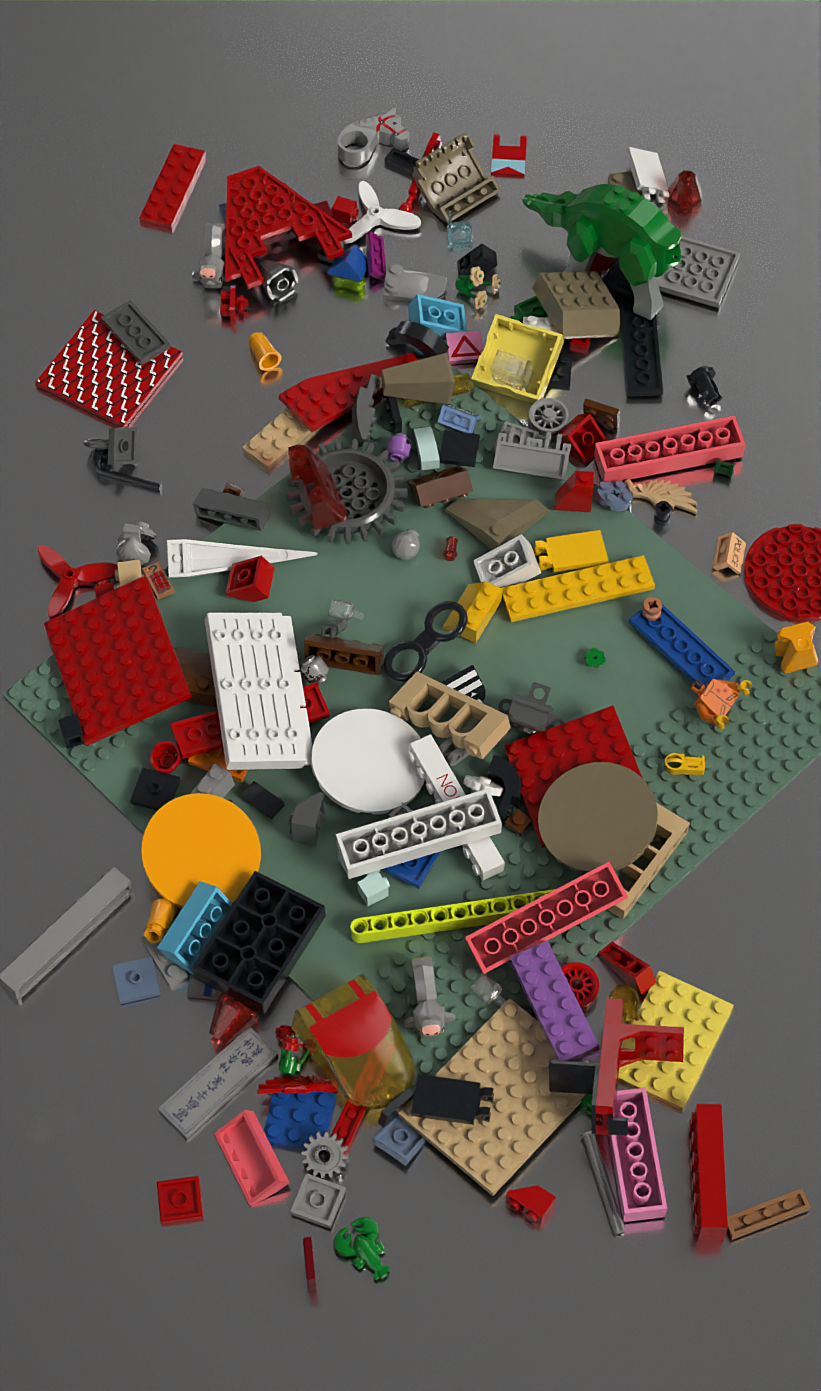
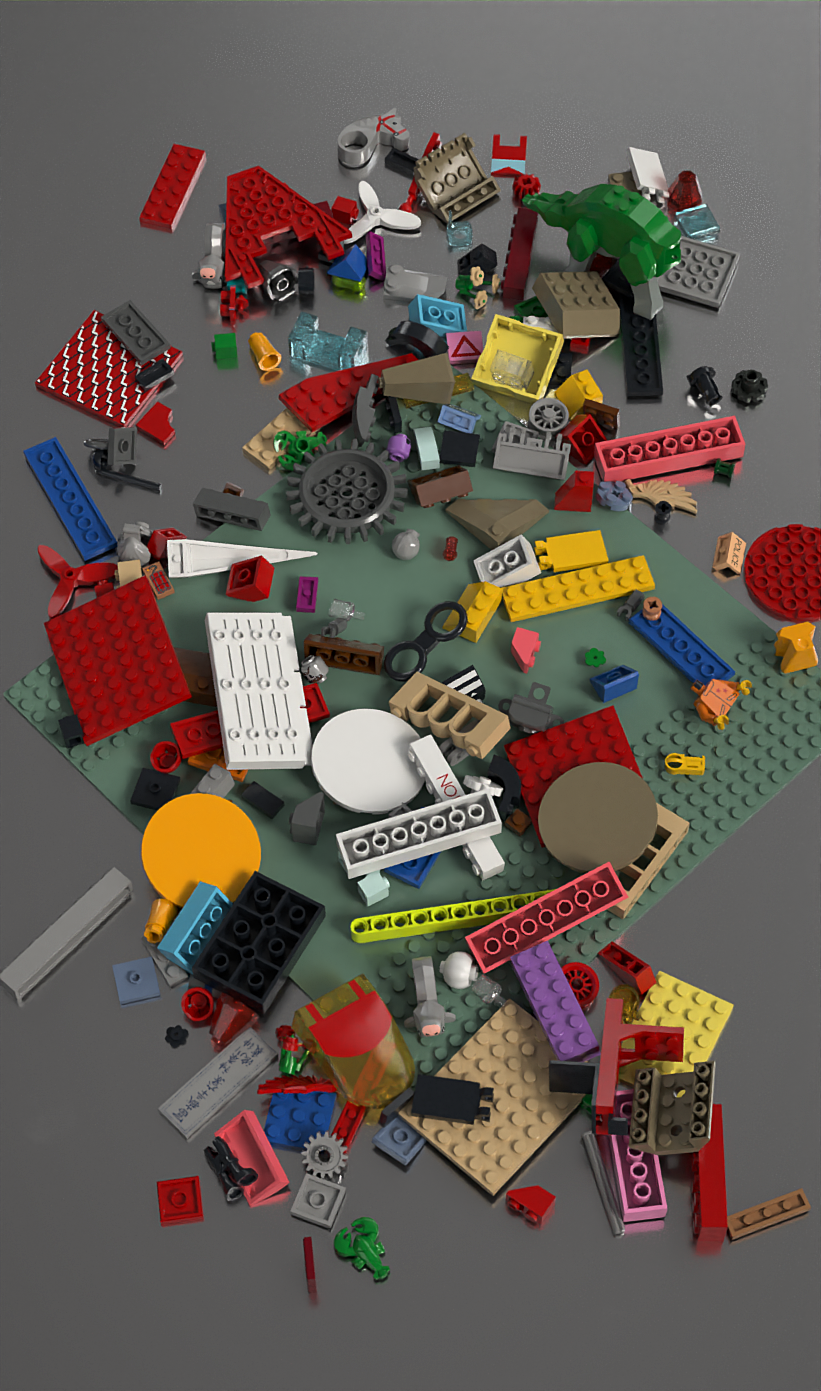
clear red windscreen [288,444,347,530] -> none
none -> blue plate [23,437,118,561]
none -> black tile [134,359,174,392]
none -> red tile [135,402,175,445]
none -> red slope [147,528,187,559]
none -> black plant [165,1025,189,1048]
none -> red helmet [181,987,214,1021]
none -> black piece [203,1136,258,1201]
none -> green brick [211,333,238,359]
none -> teal bush [227,277,247,294]
none -> green animal [273,430,327,471]
none -> clear light blue plate [288,311,368,371]
none -> magenta plate [296,576,319,613]
none -> black piece [298,266,314,296]
none -> white plant [440,951,479,989]
none -> dark red brick [500,207,539,300]
none -> coral slope [511,627,541,674]
none -> red gear [512,172,541,200]
none -> yellow slope [554,369,603,420]
none -> blue slope [590,665,639,703]
none -> dark grey bar [617,589,645,621]
none -> dark tan slope [629,1061,716,1156]
none -> clear light blue plate [675,204,720,240]
none -> pearl dark grey plant [731,369,768,402]

